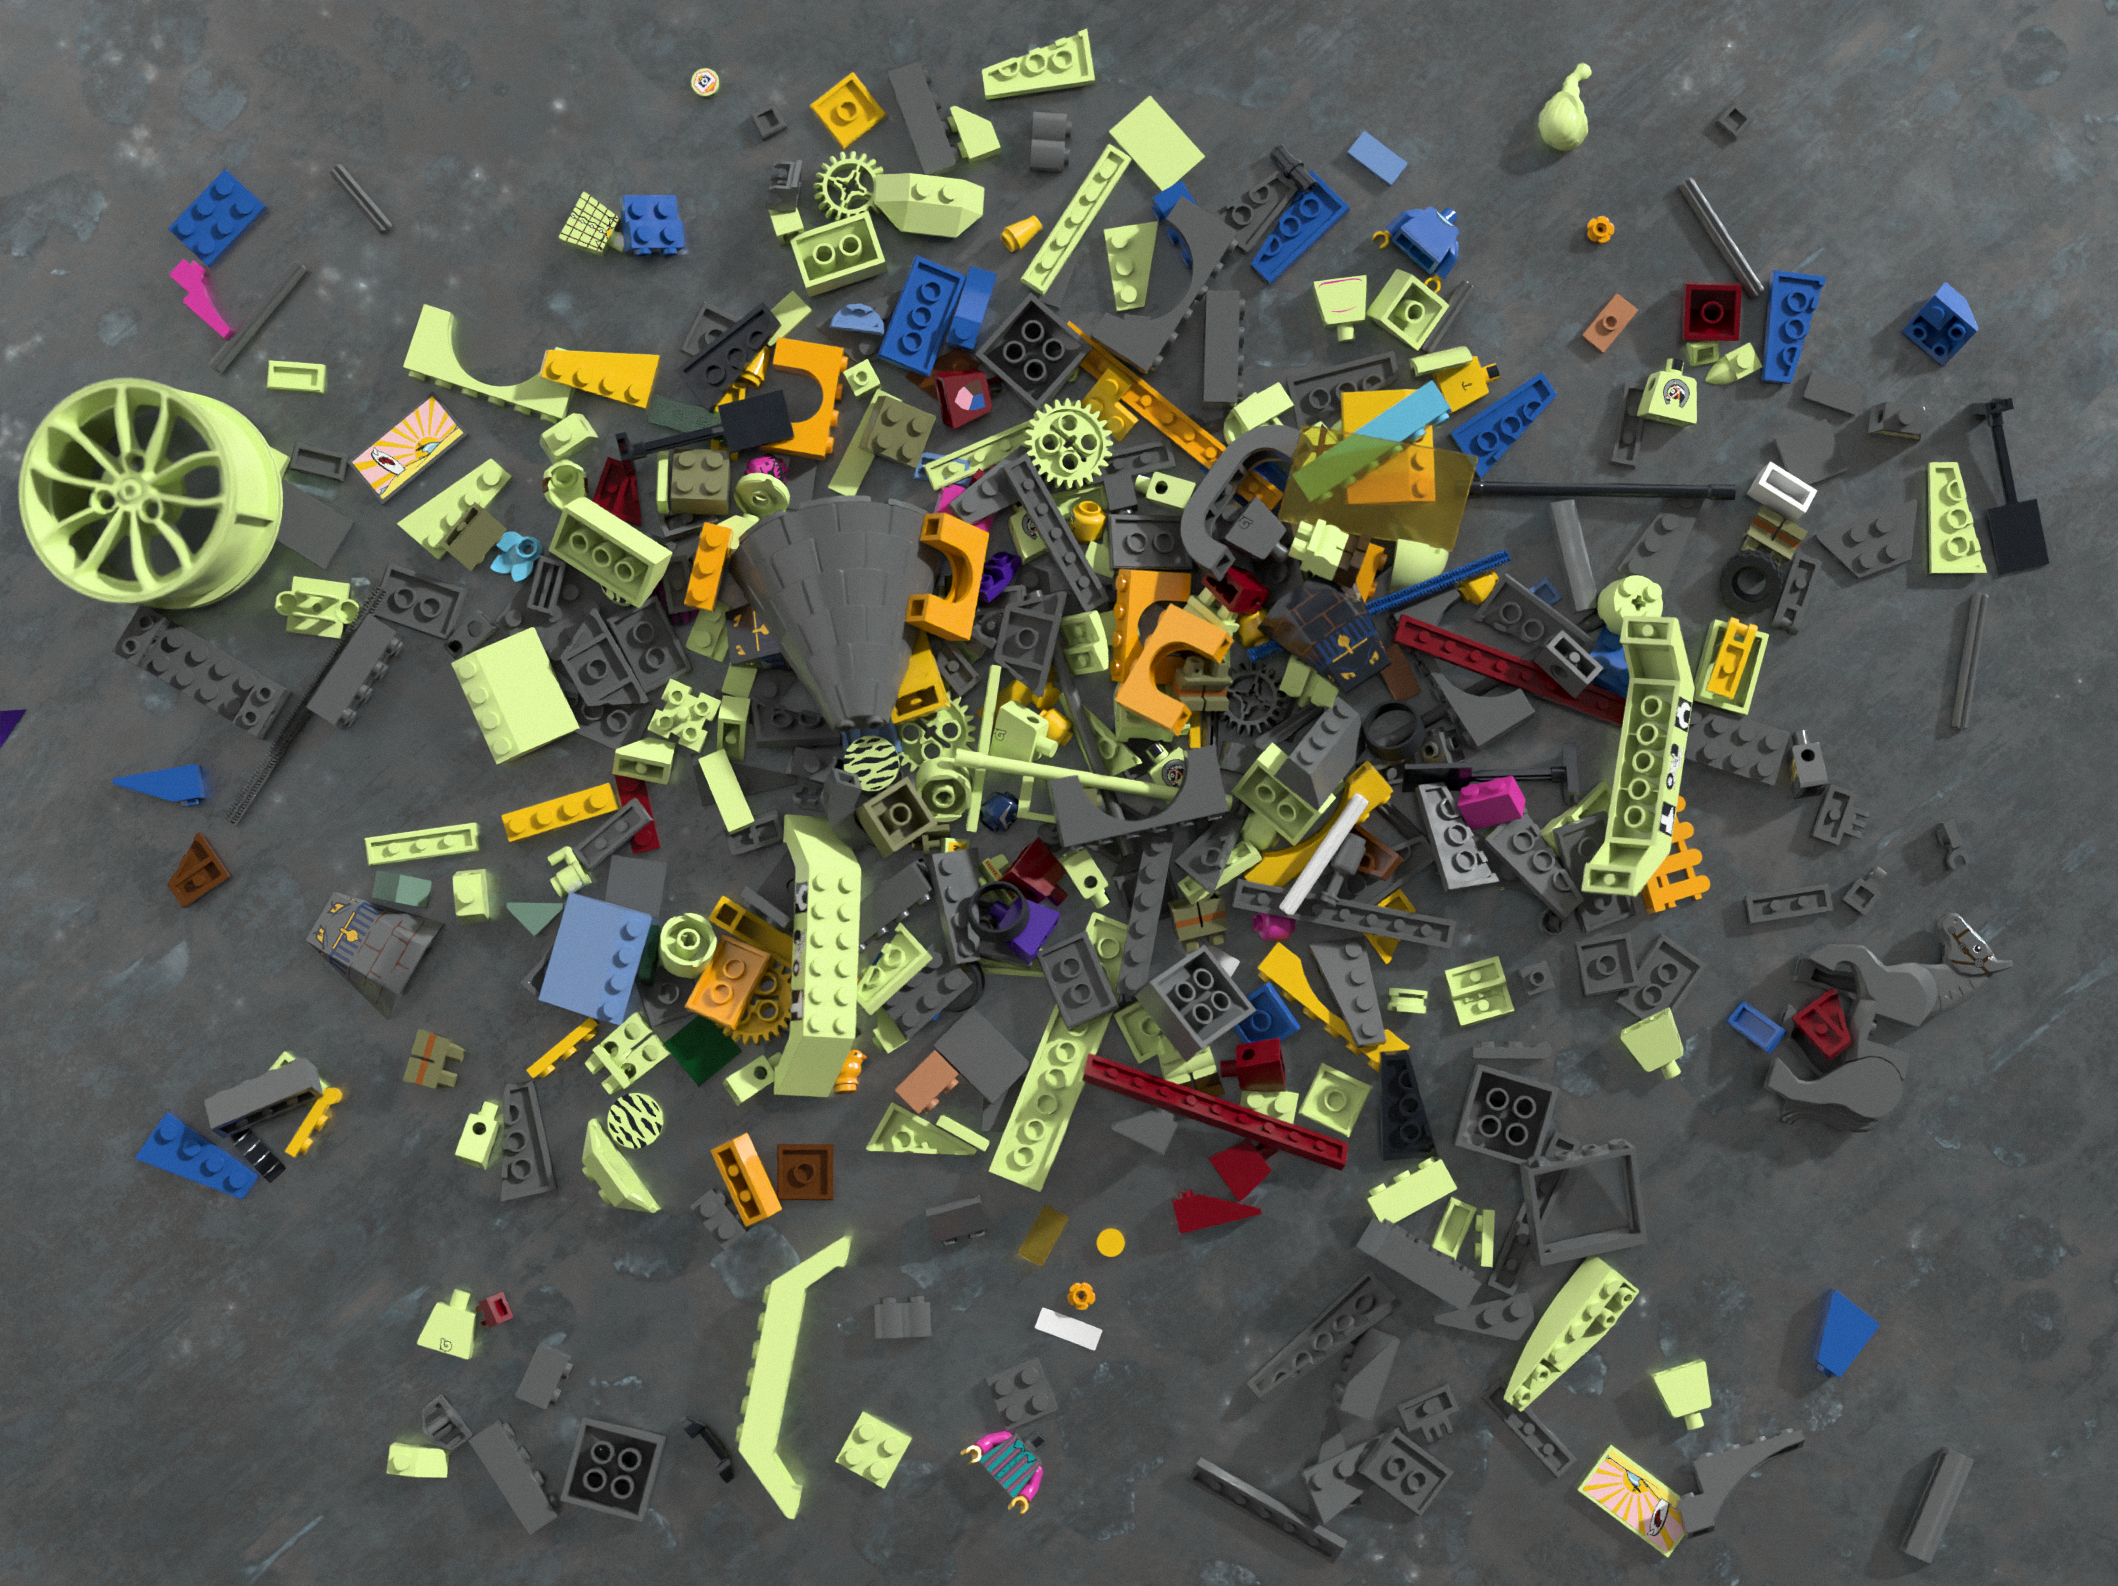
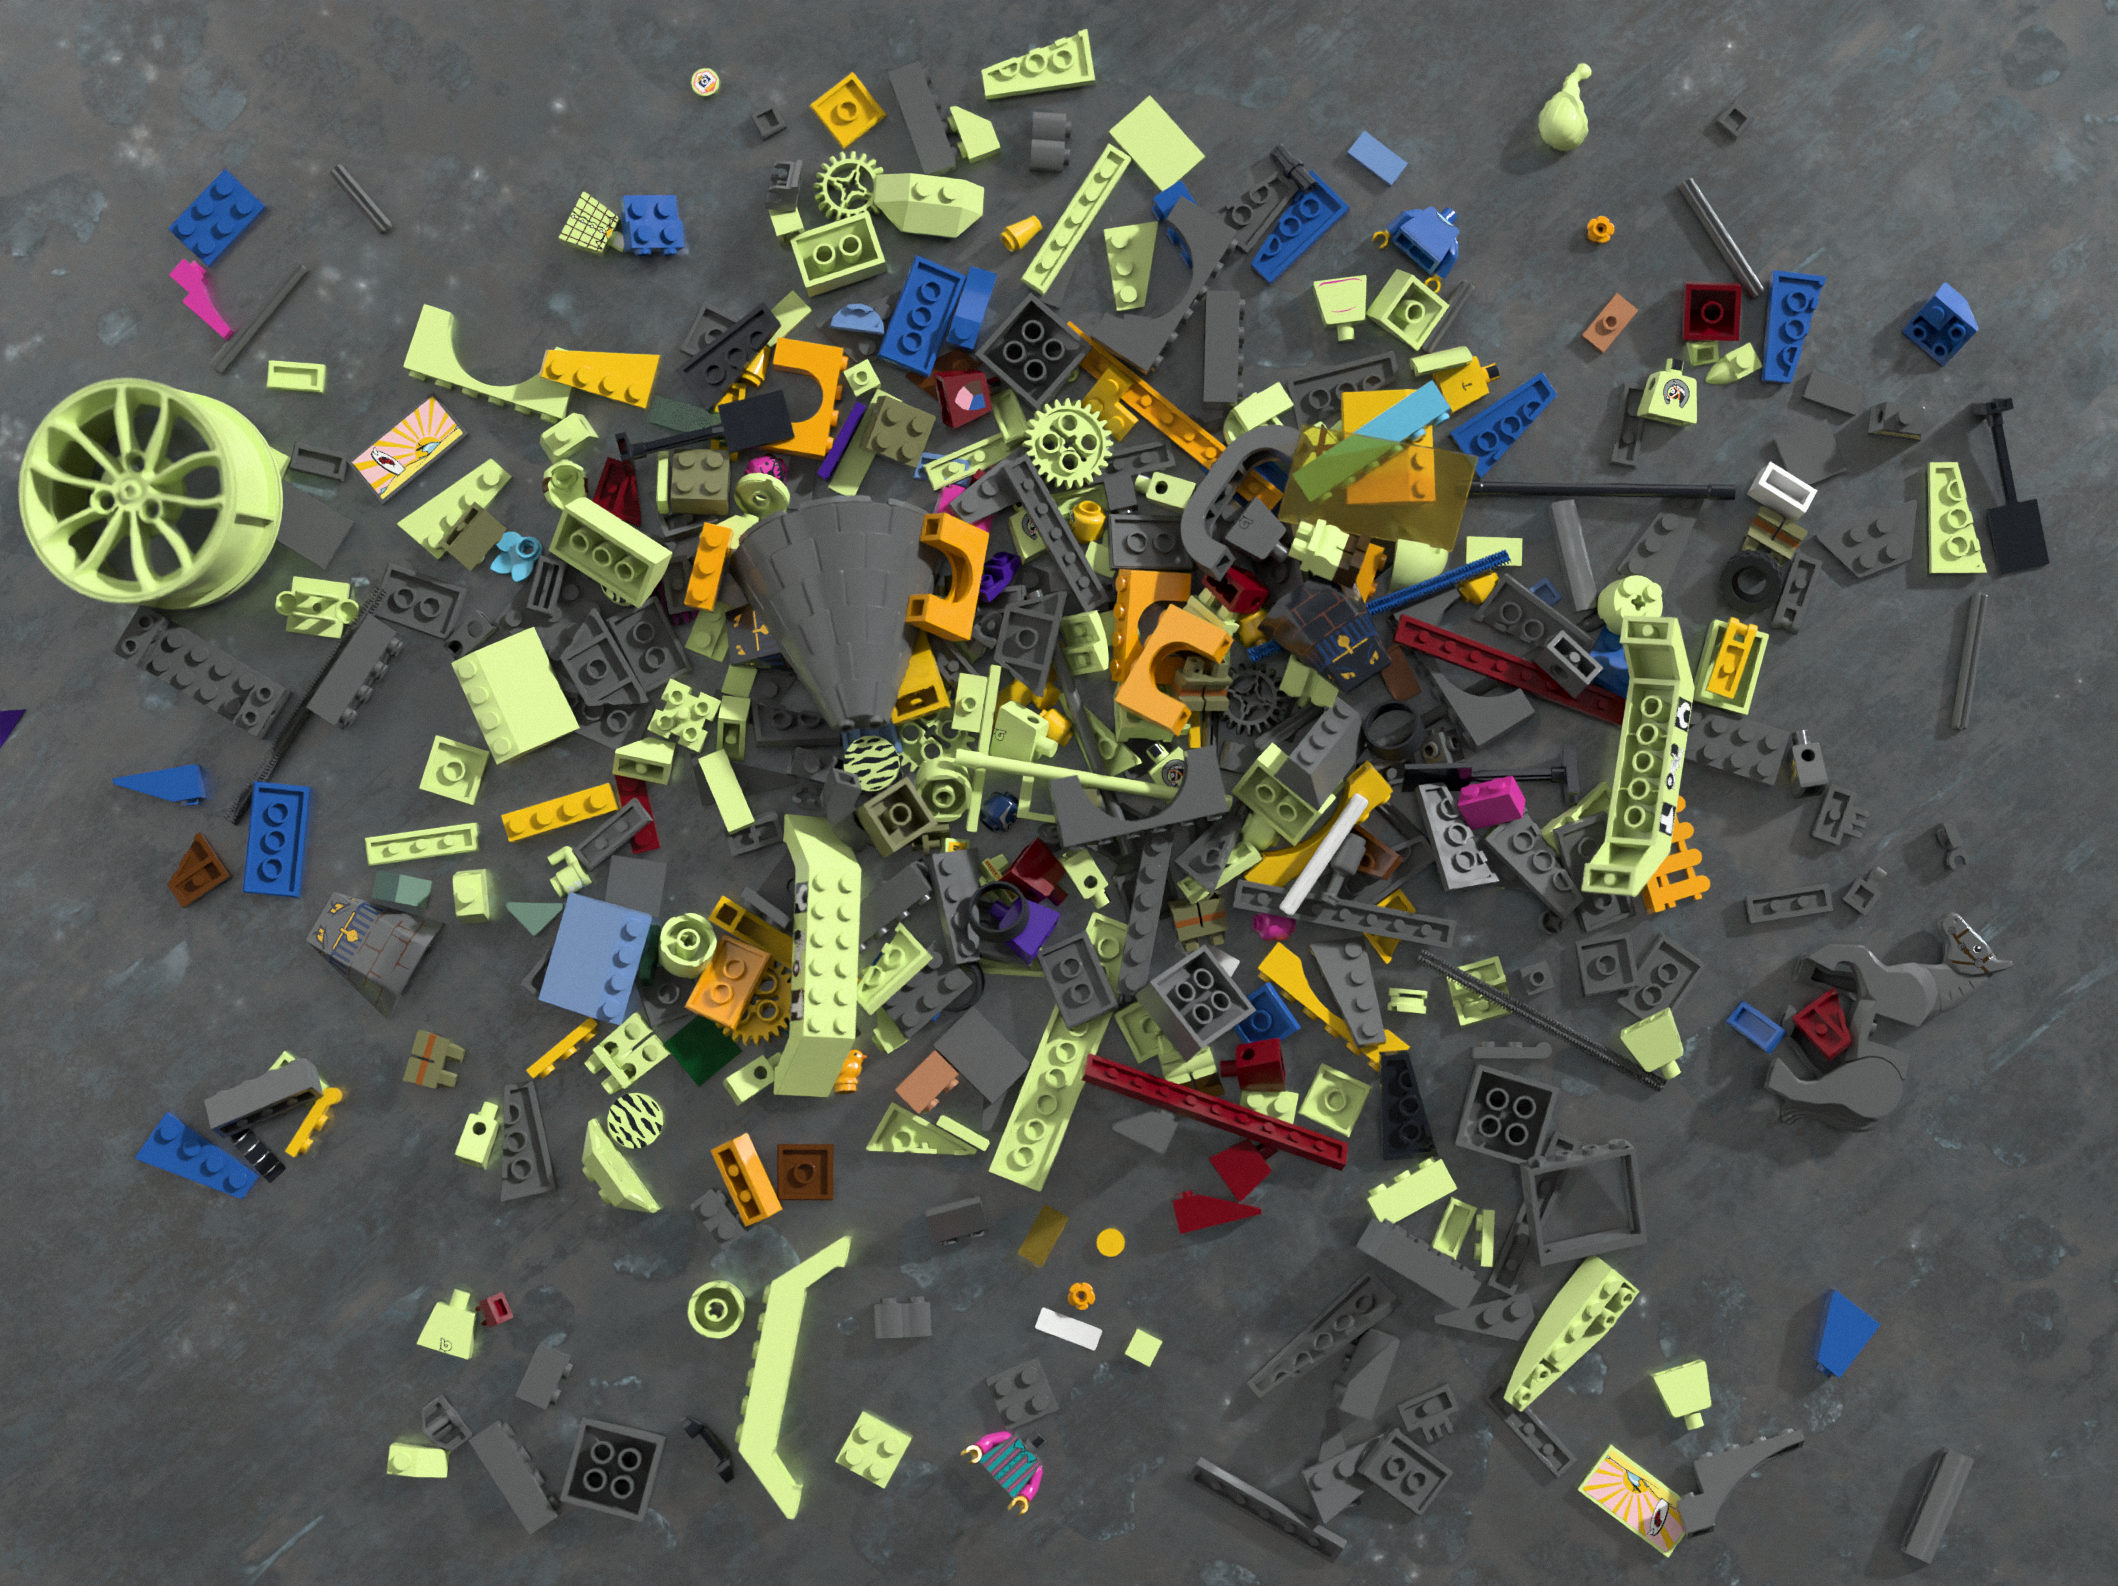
none -> blue tile [242,781,310,898]
none -> yellowish green plate [419,735,491,805]
none -> yellowish green brick [688,1280,746,1339]
none -> dark purple tile [817,402,867,482]
none -> yellowish green plate [951,673,988,733]
none -> yellowish green tile [990,389,1030,447]
none -> yellowish green tile [1124,1328,1162,1367]
none -> dark grey axle [1415,949,1667,1092]
none -> yellowish green tile [1465,536,1522,567]

